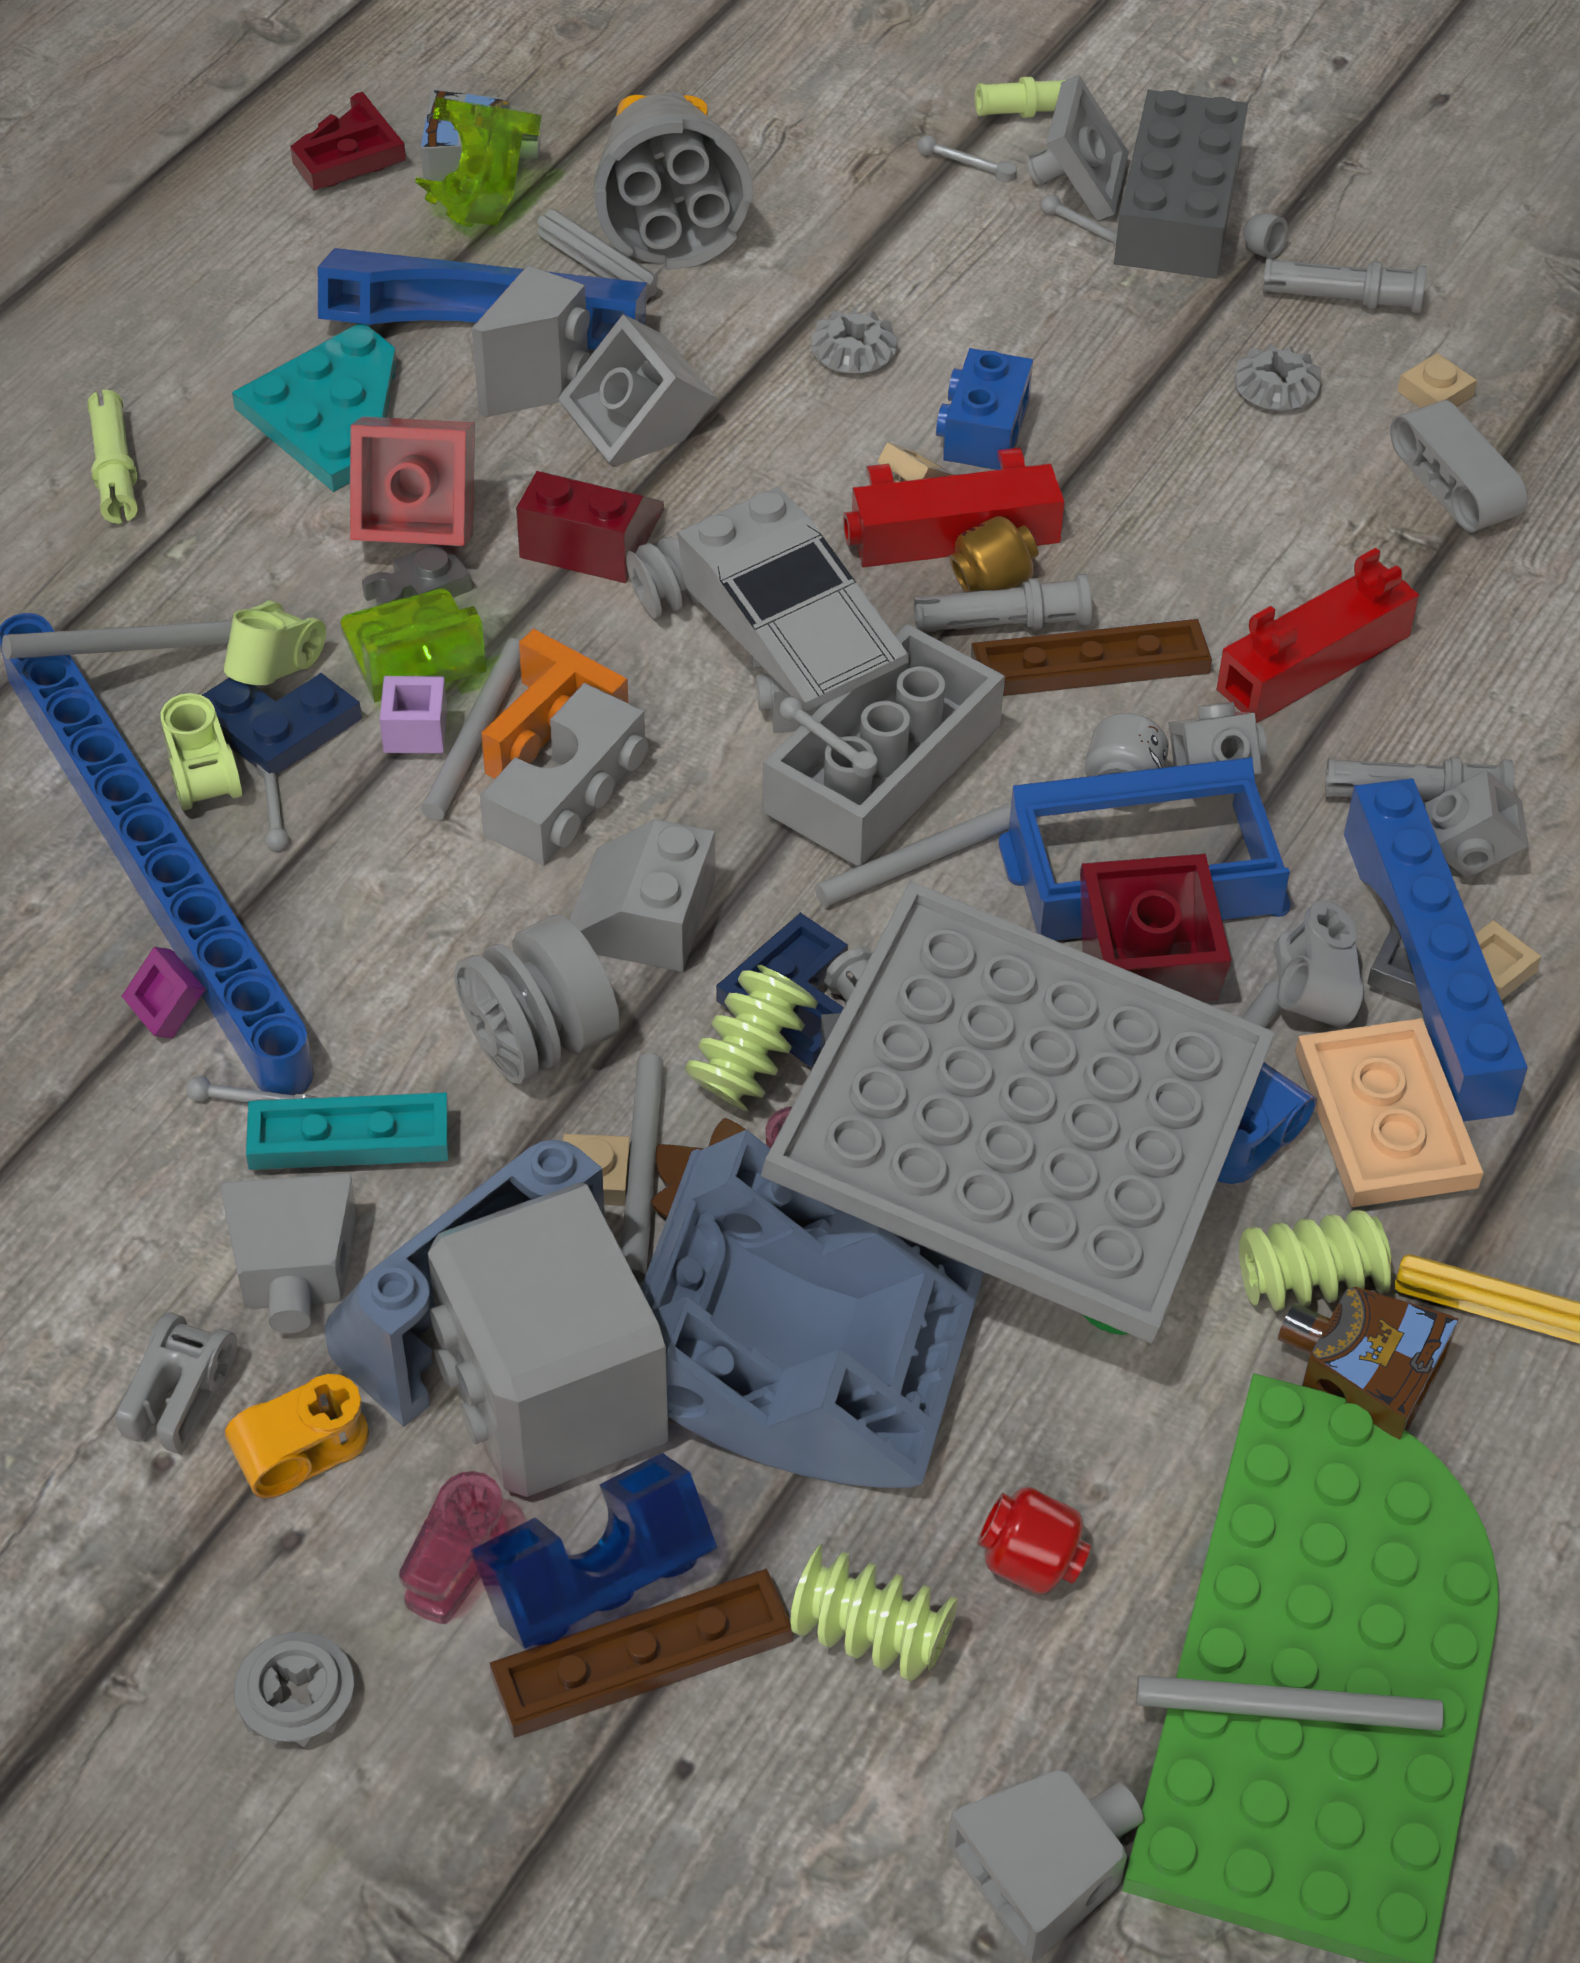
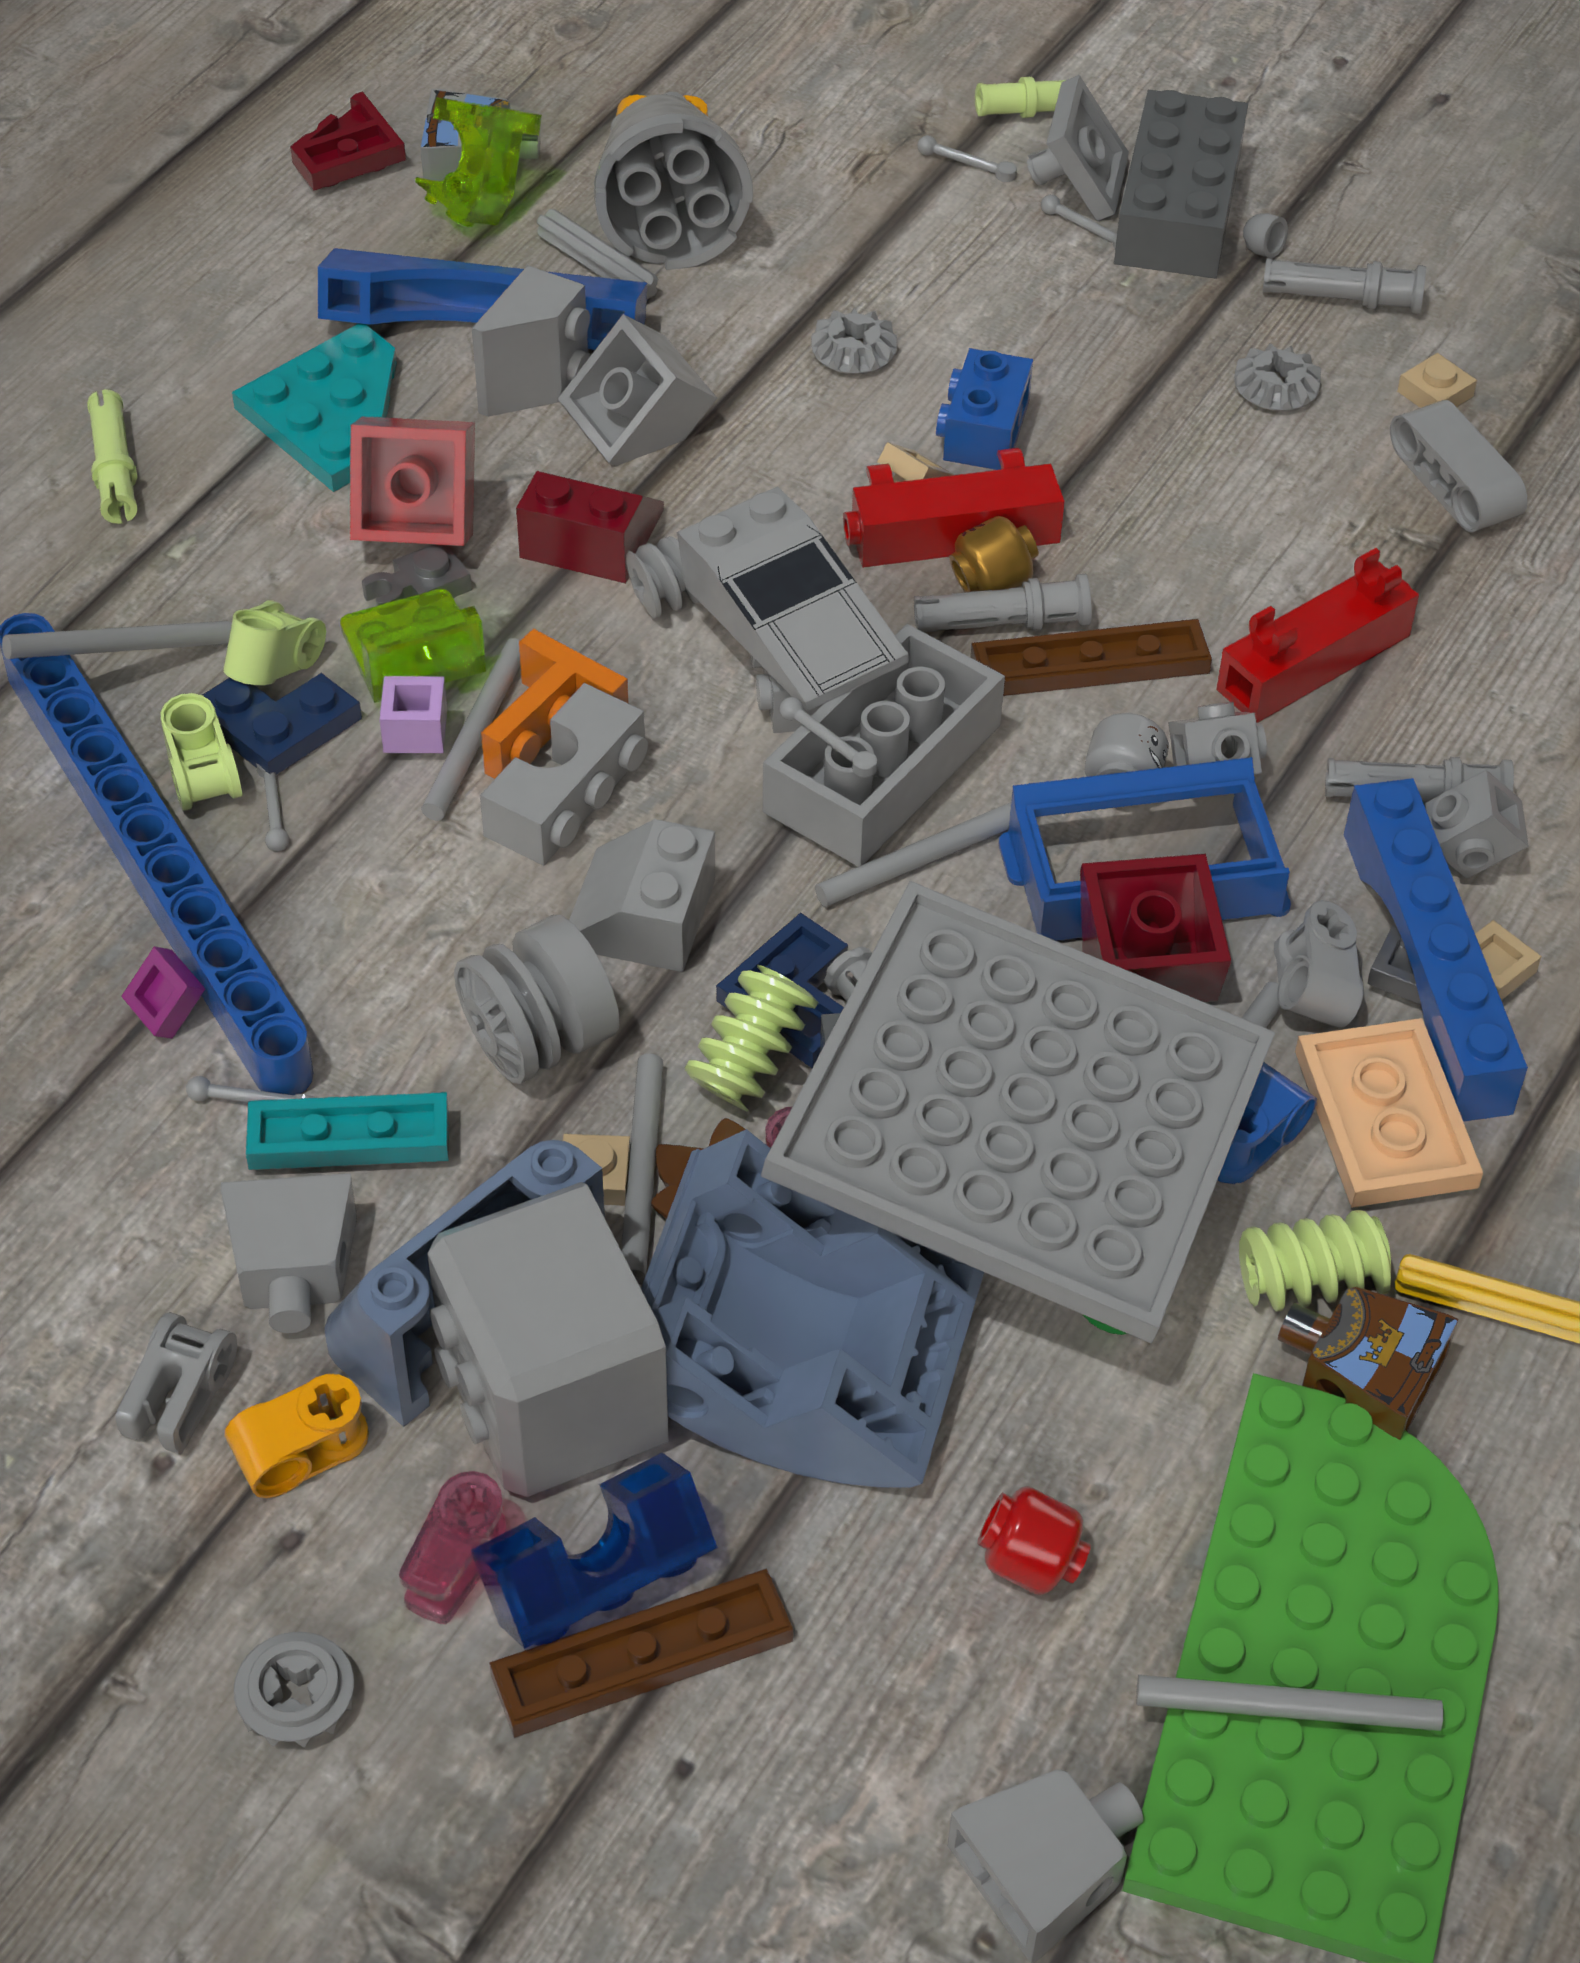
yellowish green piece [790,1544,958,1682] -> none

